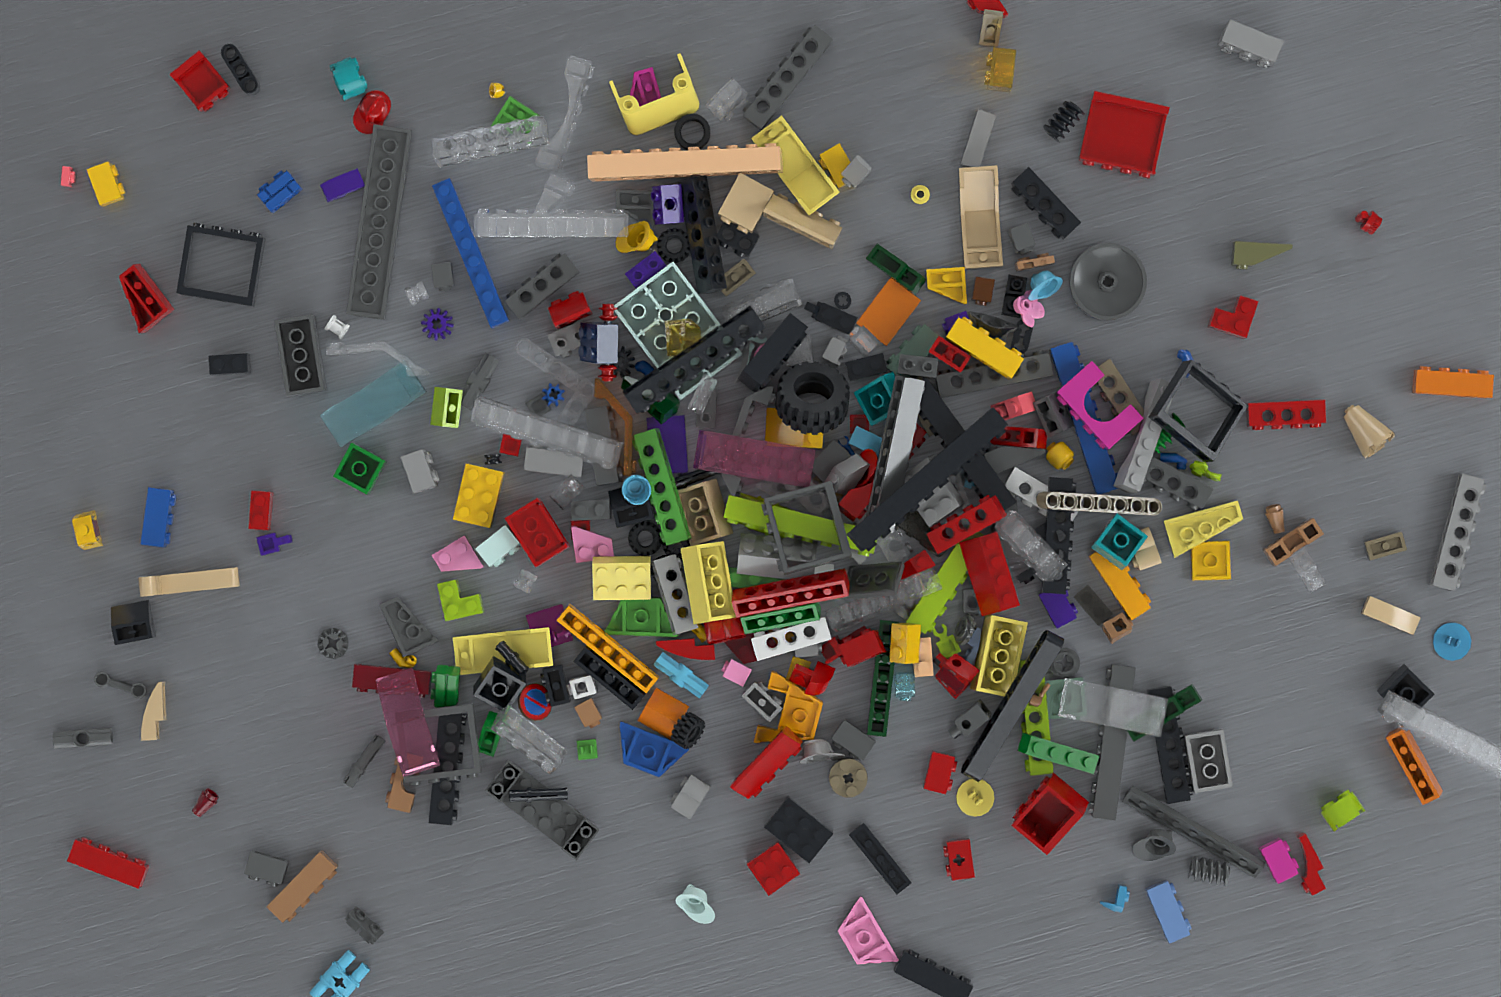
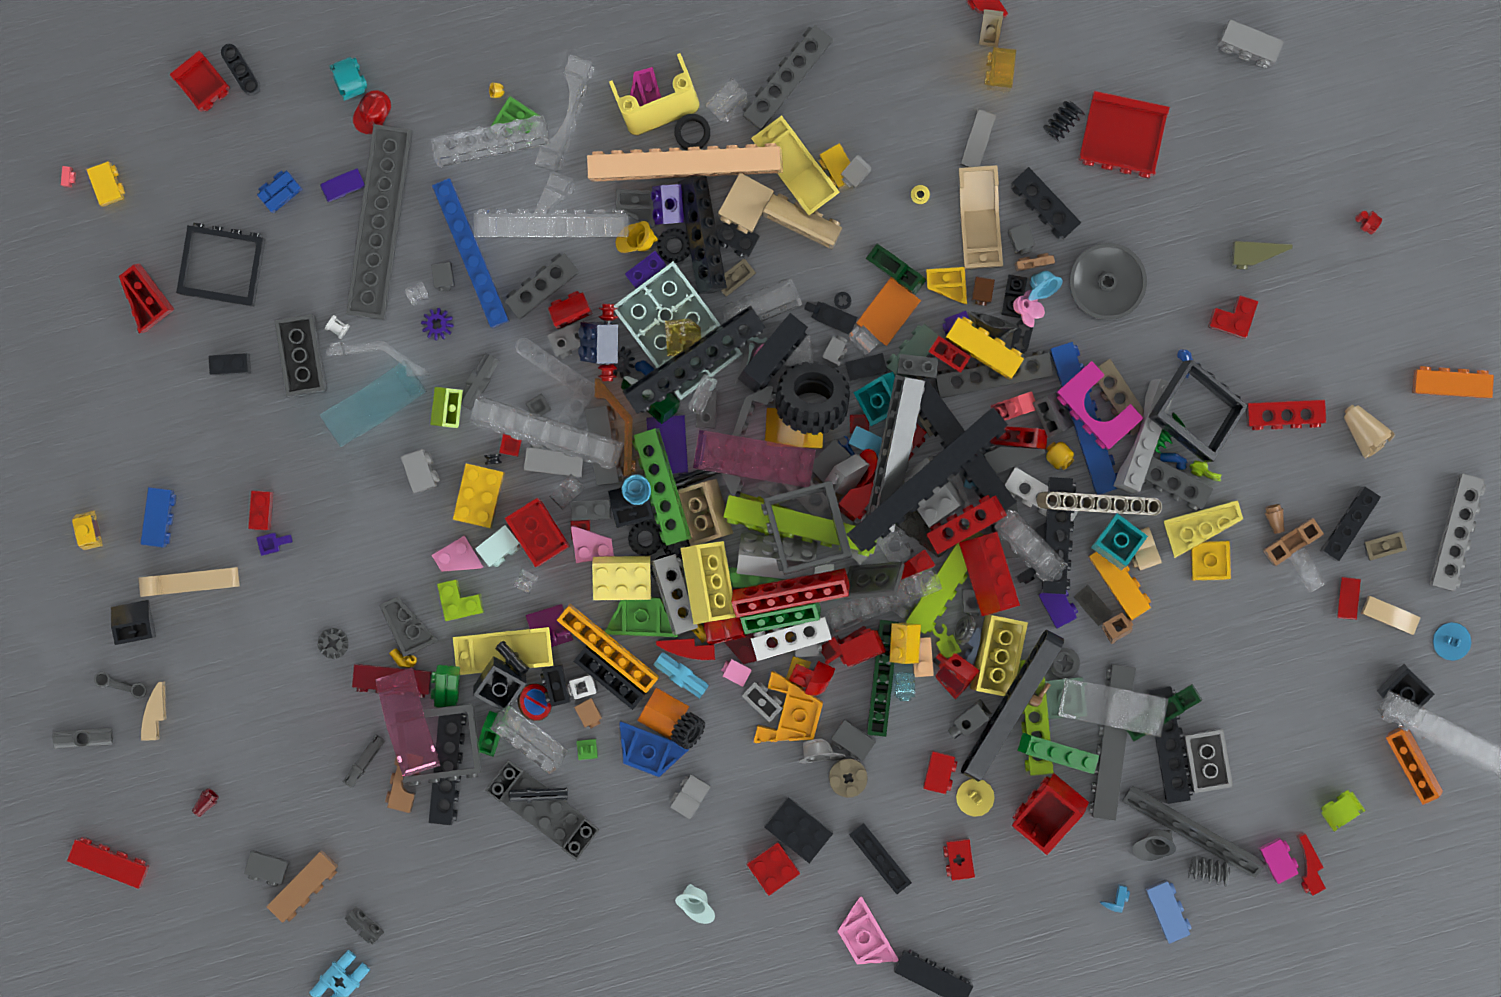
green brick [333,443,387,495] -> none
blue gear [542,383,565,407] -> none
red slope [730,726,803,799] -> none
none -> black brick [1320,486,1381,561]
none -> red slope [1337,577,1361,620]

